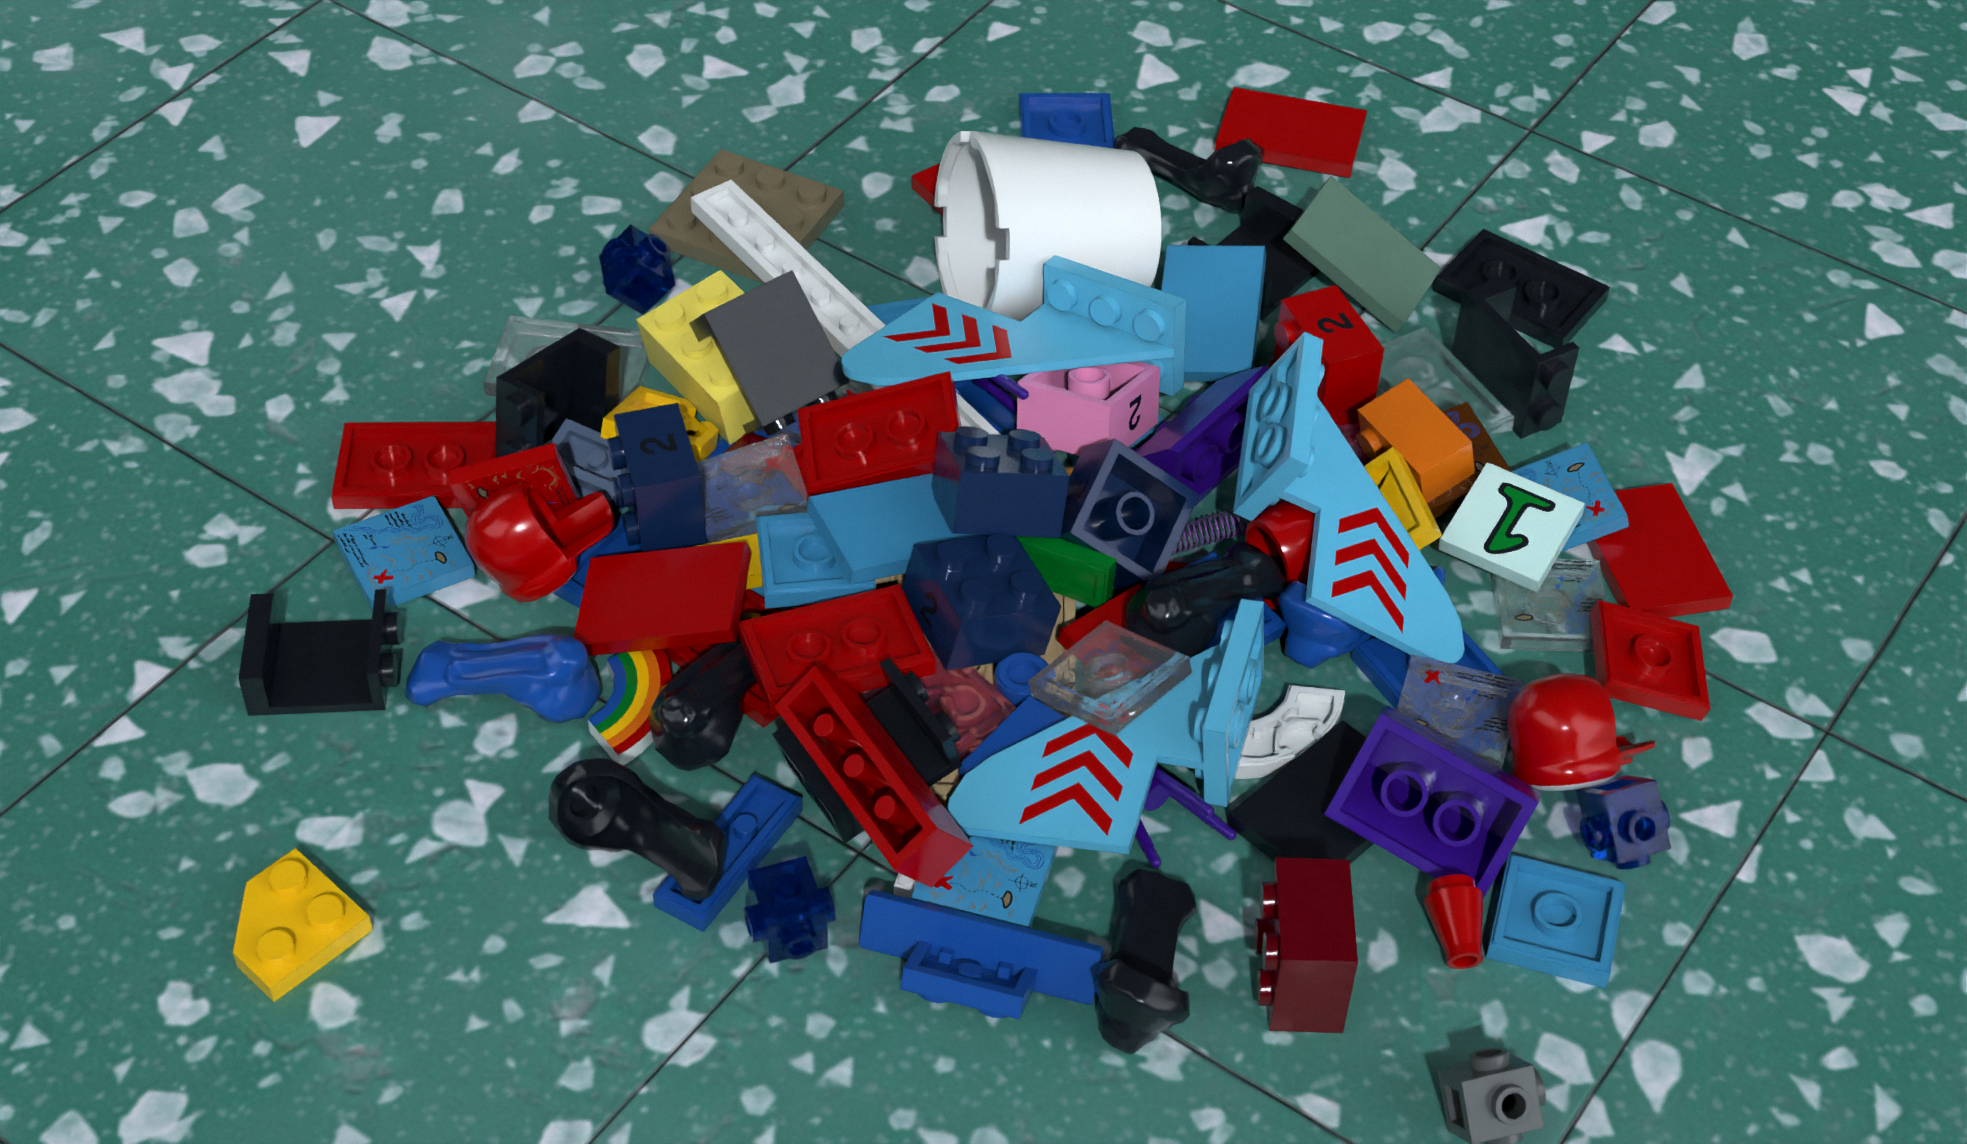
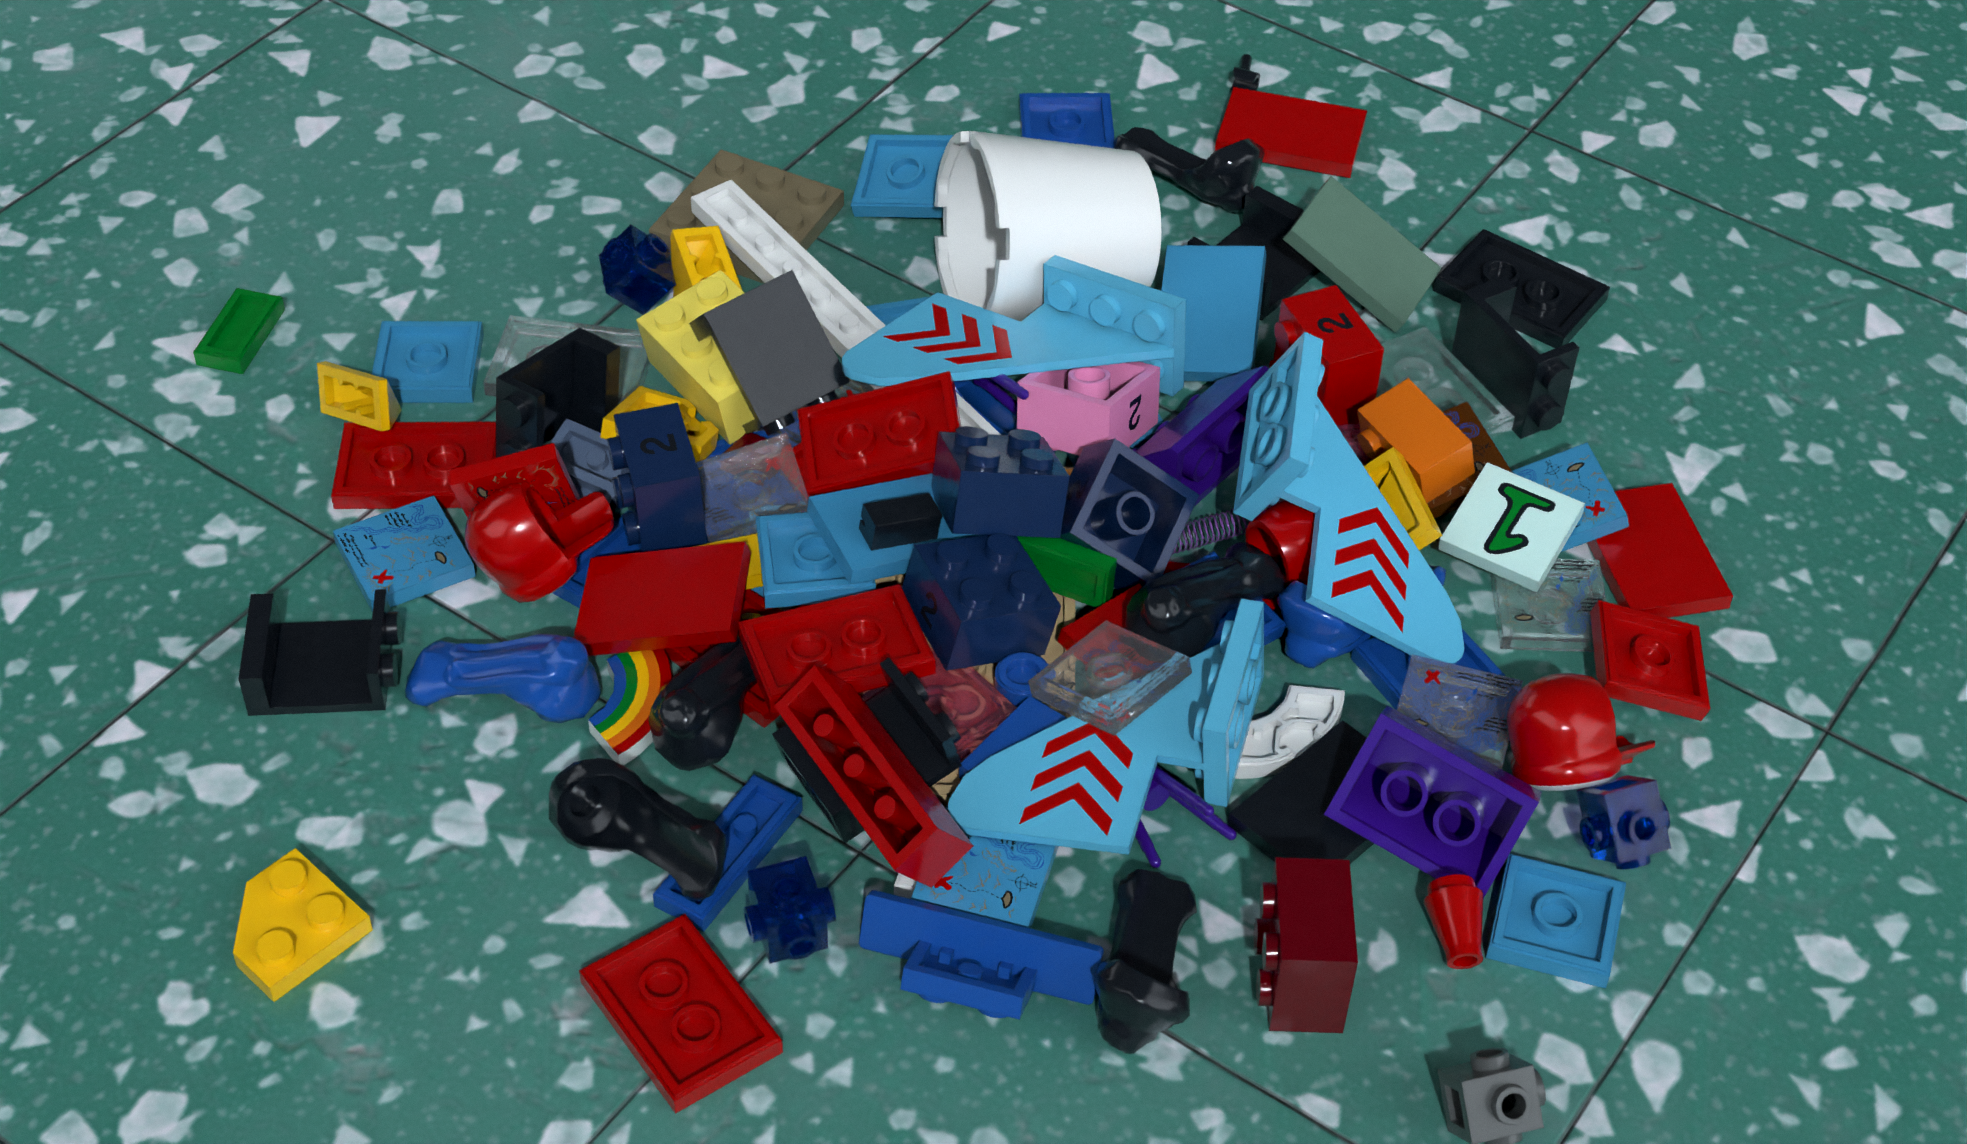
none -> green tile [193,288,285,374]
none -> yellow slope [317,361,402,431]
none -> dark azure tile [372,321,484,403]
none -> red tile [579,914,783,1114]
none -> yellow slope [670,226,742,297]
none -> dark azure tile [851,134,954,218]
none -> black piece [859,493,942,551]
none -> black hand [1230,54,1260,93]

